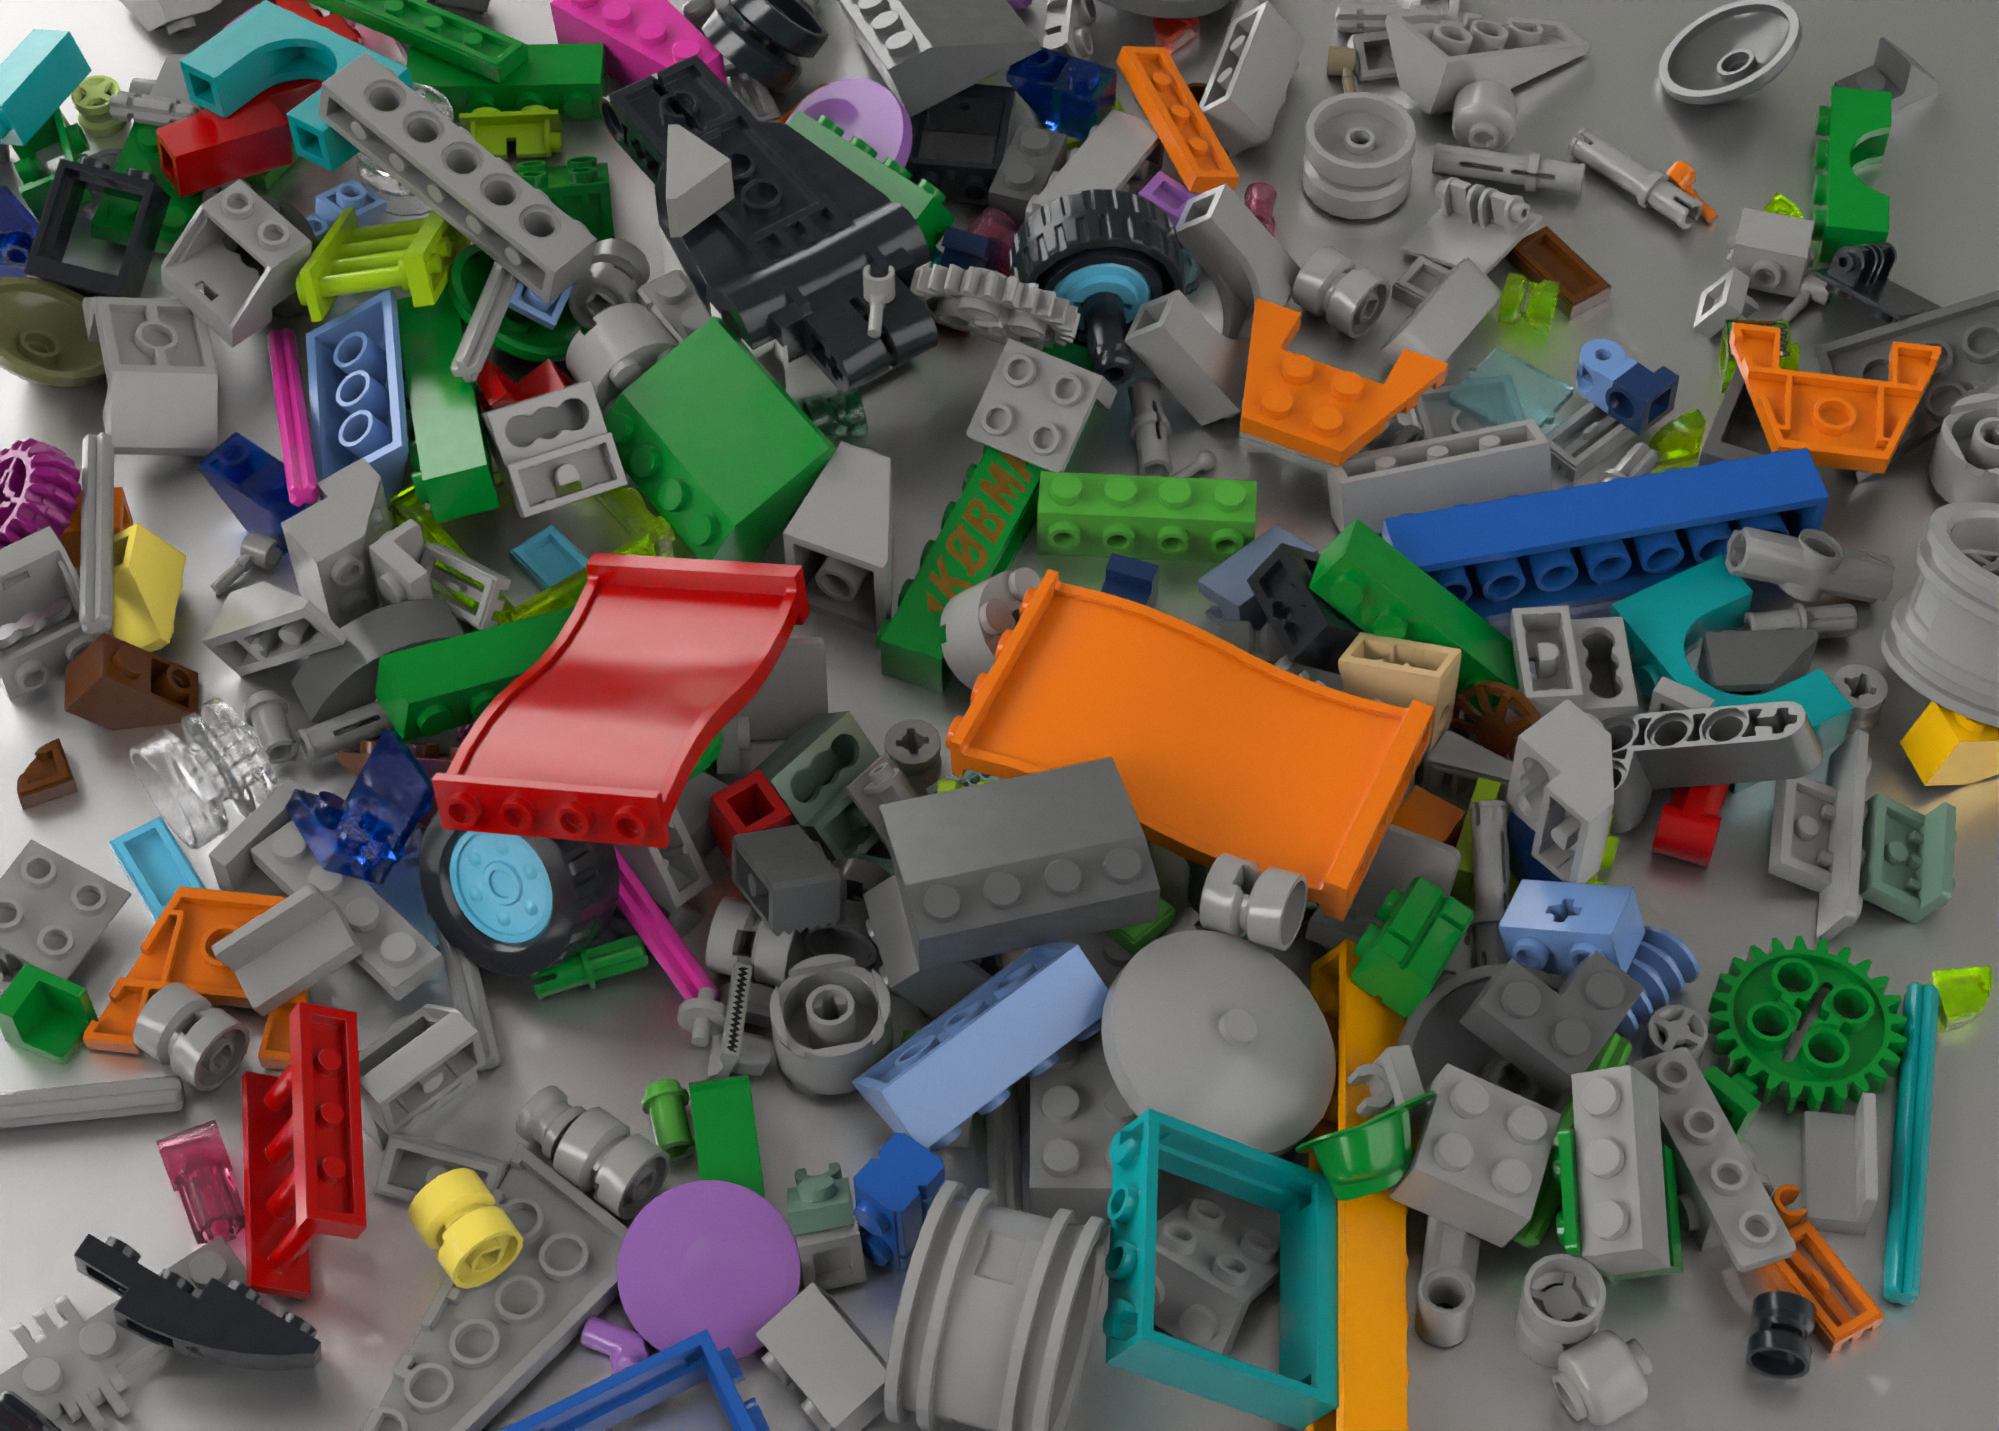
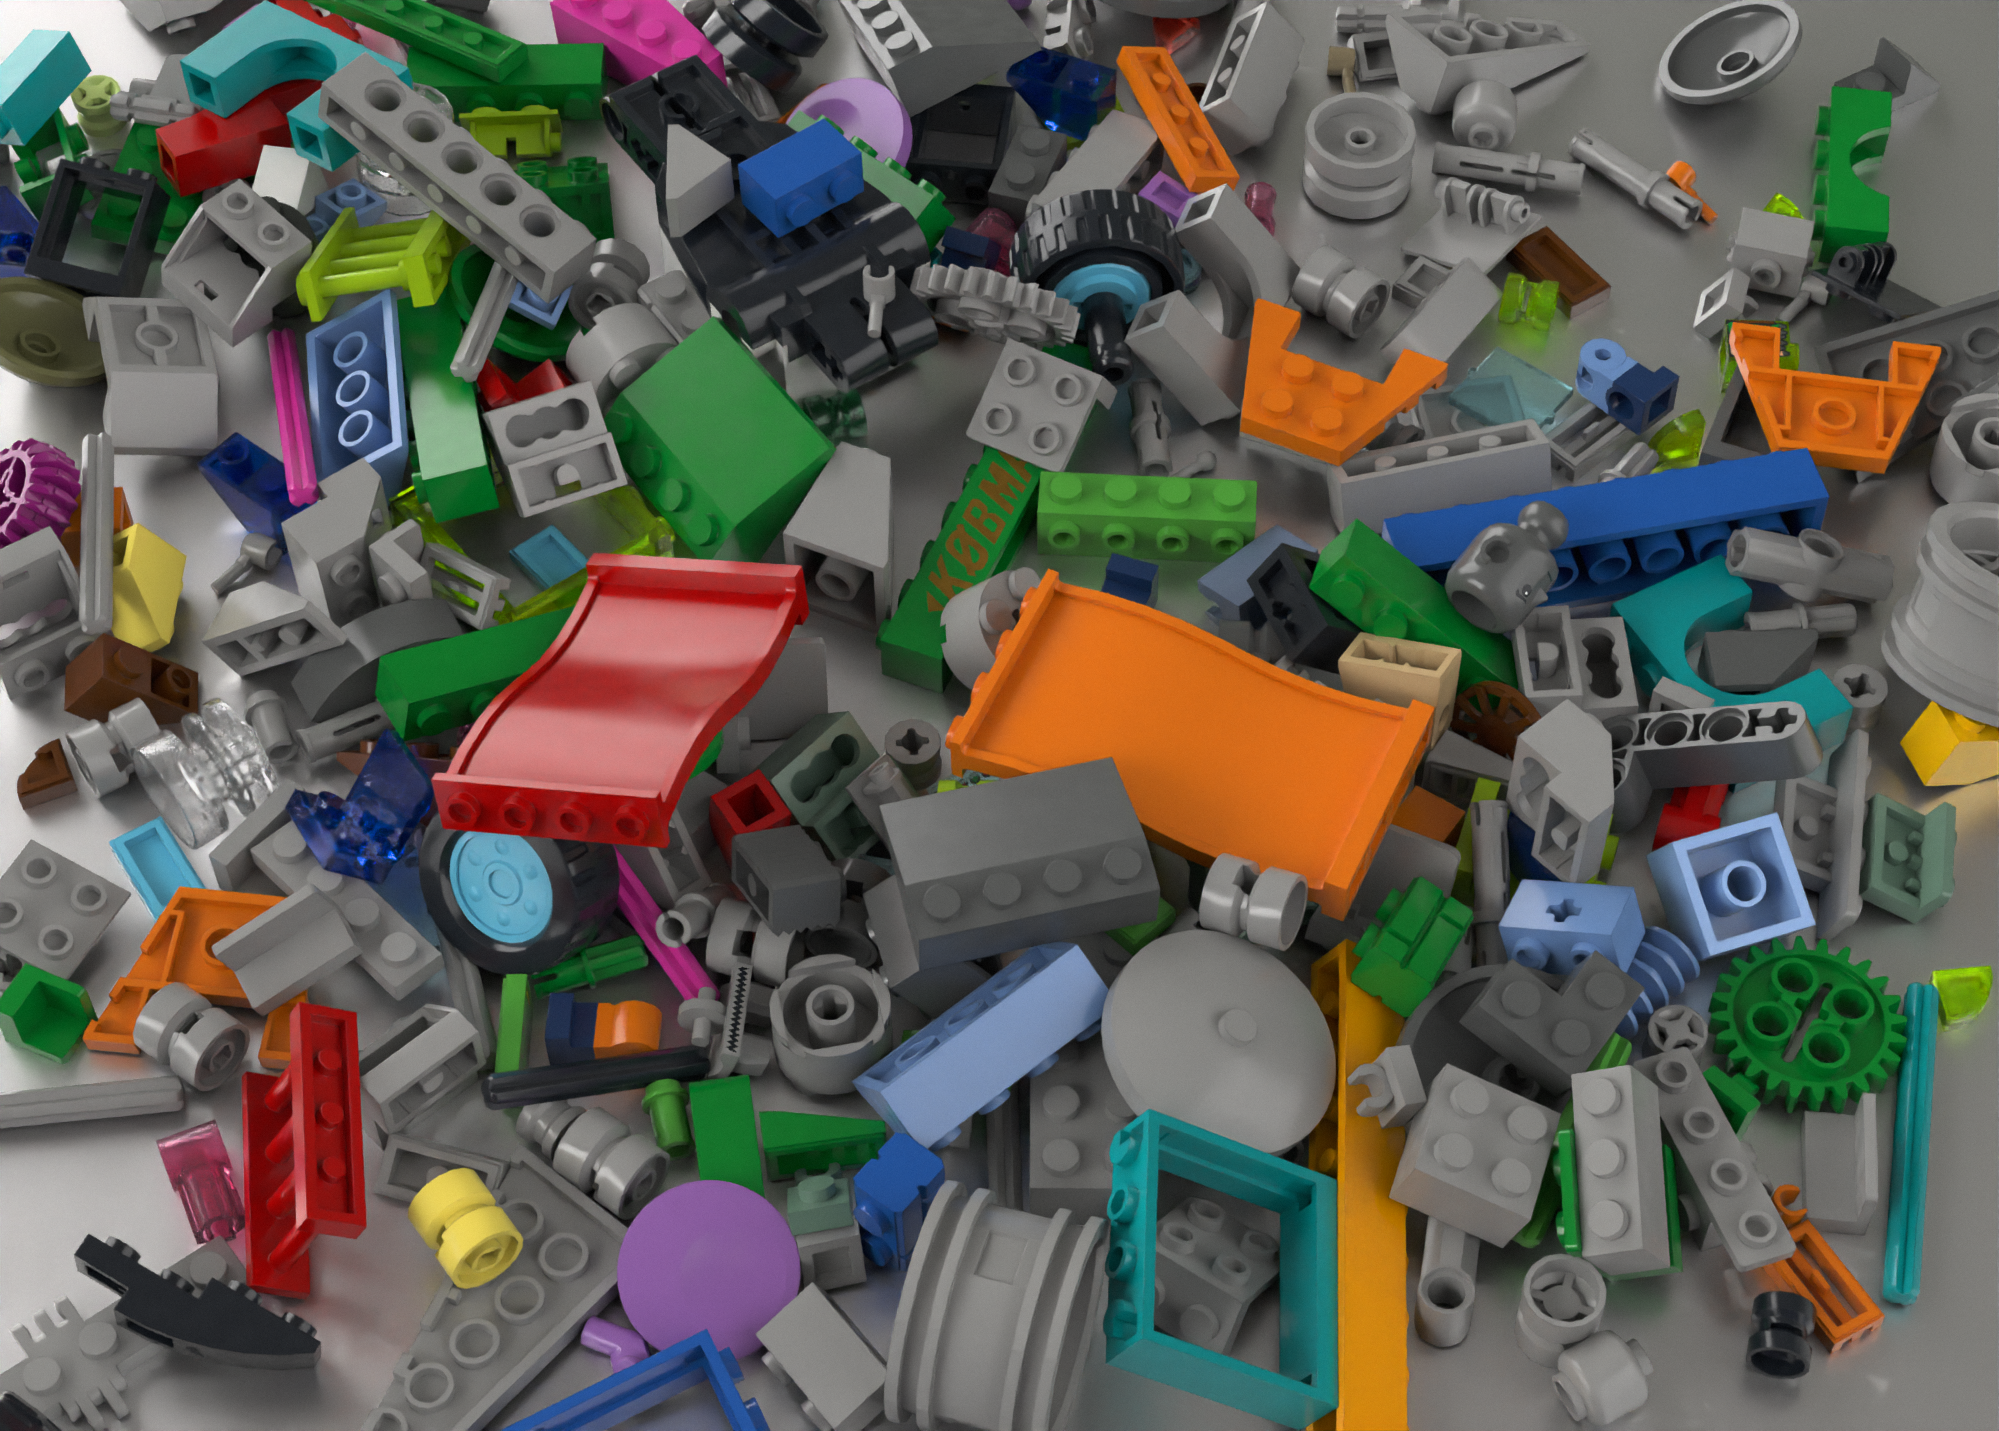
green piece [1295,1091,1437,1201] -> none
none -> light grey wheel [65,697,172,798]
none -> white slope [252,145,328,216]
none -> black axle [481,1045,711,1110]
none -> bright green tile [494,974,534,1108]
none -> leg [544,993,662,1065]
none -> light grey pin [655,882,737,948]
none -> blue brick [738,118,864,238]
none -> green slope [759,1111,887,1181]
none -> dark grey piece [1445,501,1569,634]
none -> light blue brick [1646,812,1816,963]

